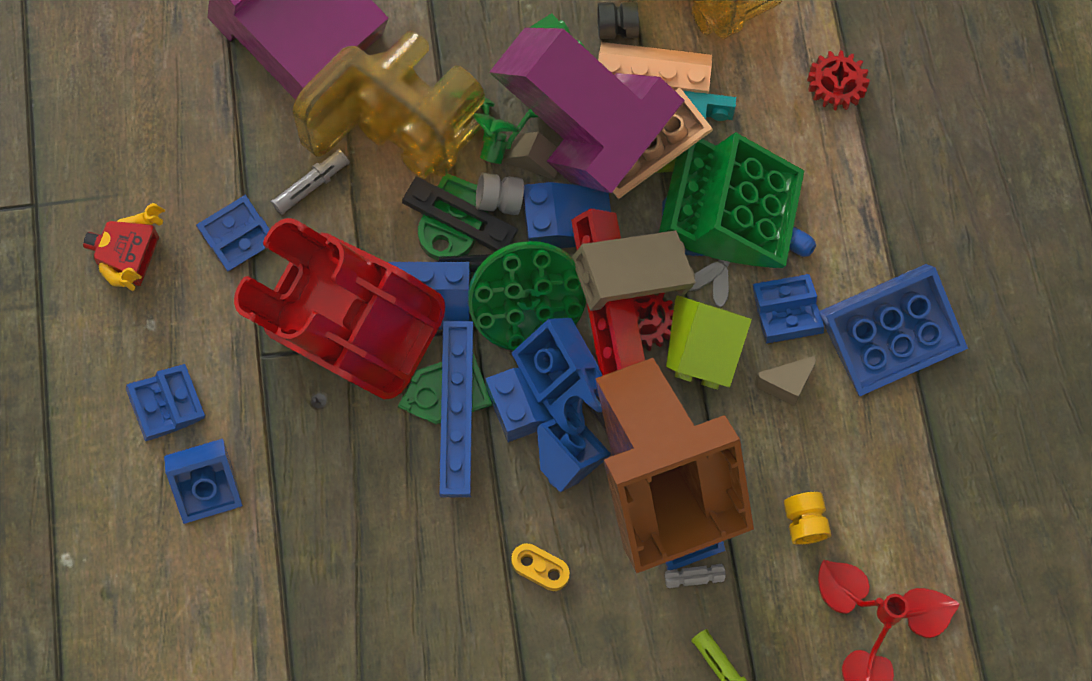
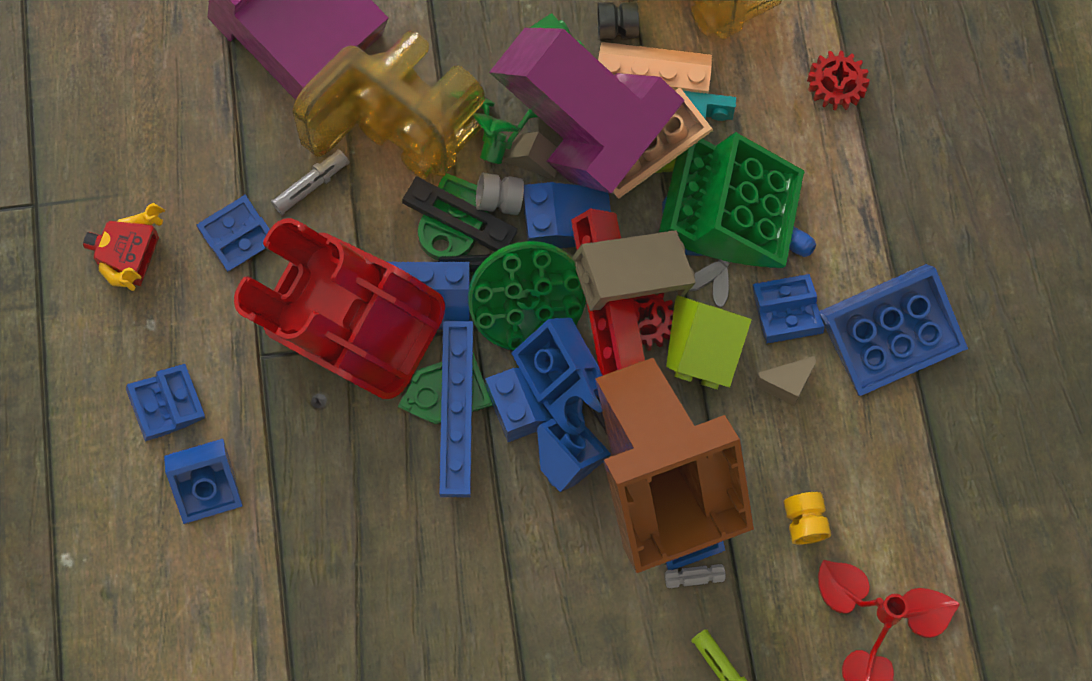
yellow plate [512,543,570,591] -> none

